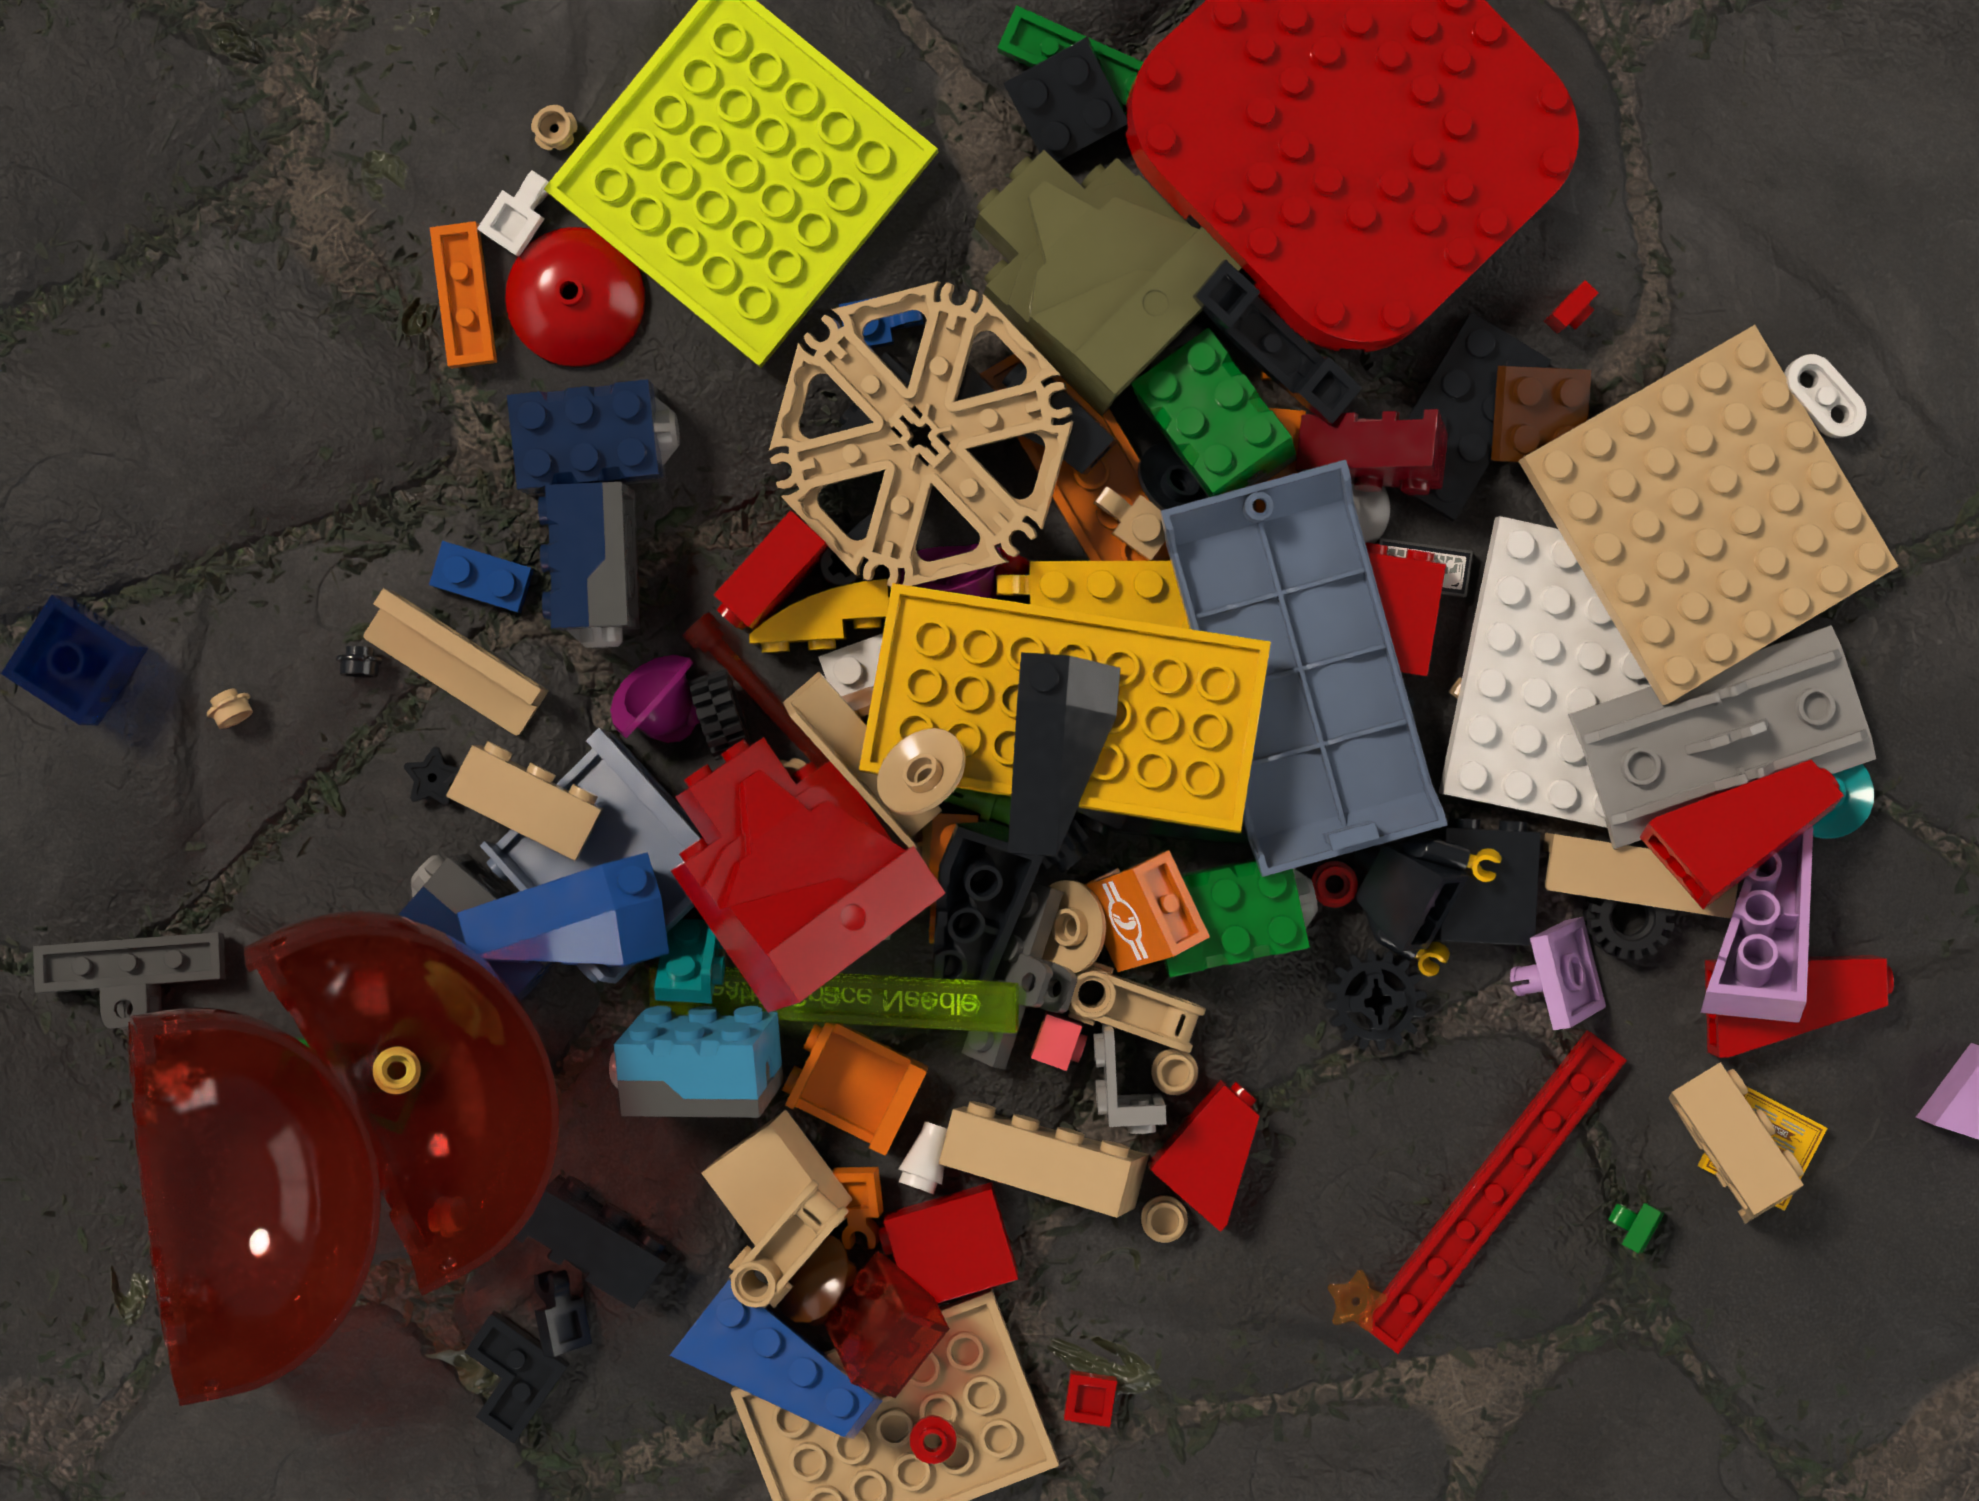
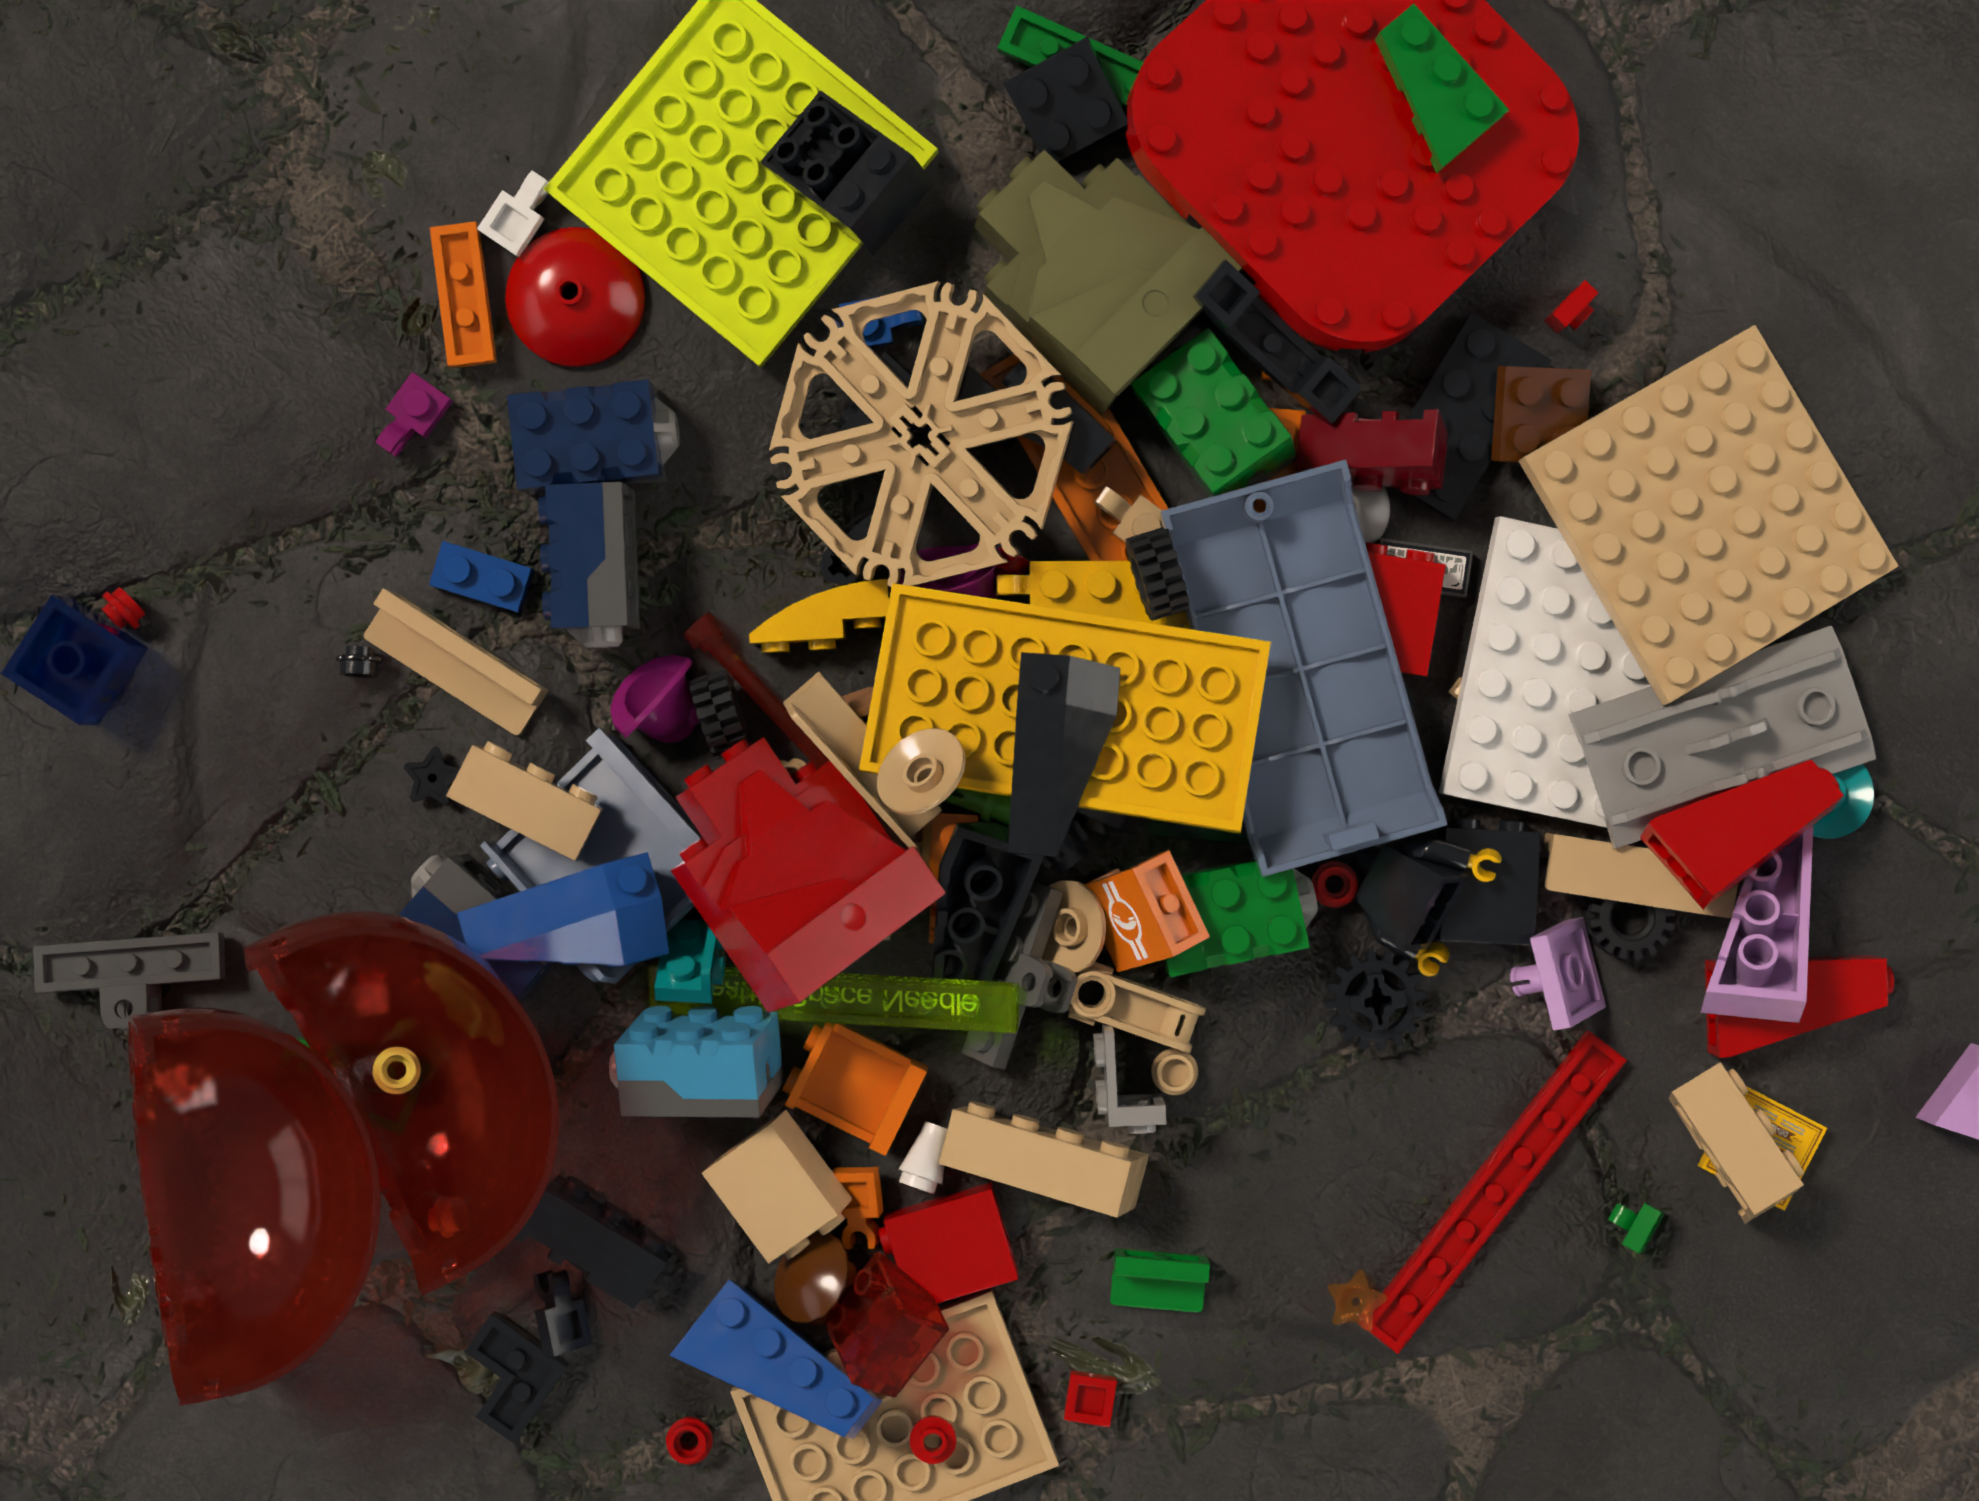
tan plate [207,688,253,729] -> none
tan plate [531,105,577,151] -> none
red brick [714,510,828,630] -> none
tan piece [729,1179,849,1308] -> none
white plate [818,633,883,696] -> none
coral plate [1031,1011,1088,1071] -> none
black dish [1138,442,1209,511] -> none
tan plate [1141,1195,1188,1243] -> none
red slope [1148,1080,1260,1232] -> none
white plate [1784,354,1866,438] -> none
none -> red plate [101,587,145,630]
none -> magenta plate [375,372,453,457]
none -> red plate [666,1417,713,1465]
none -> black slope [761,90,935,255]
none -> green panel [1110,1248,1210,1313]
none -> black tyre [1125,527,1189,621]
none -> green wing [1375,4,1509,174]

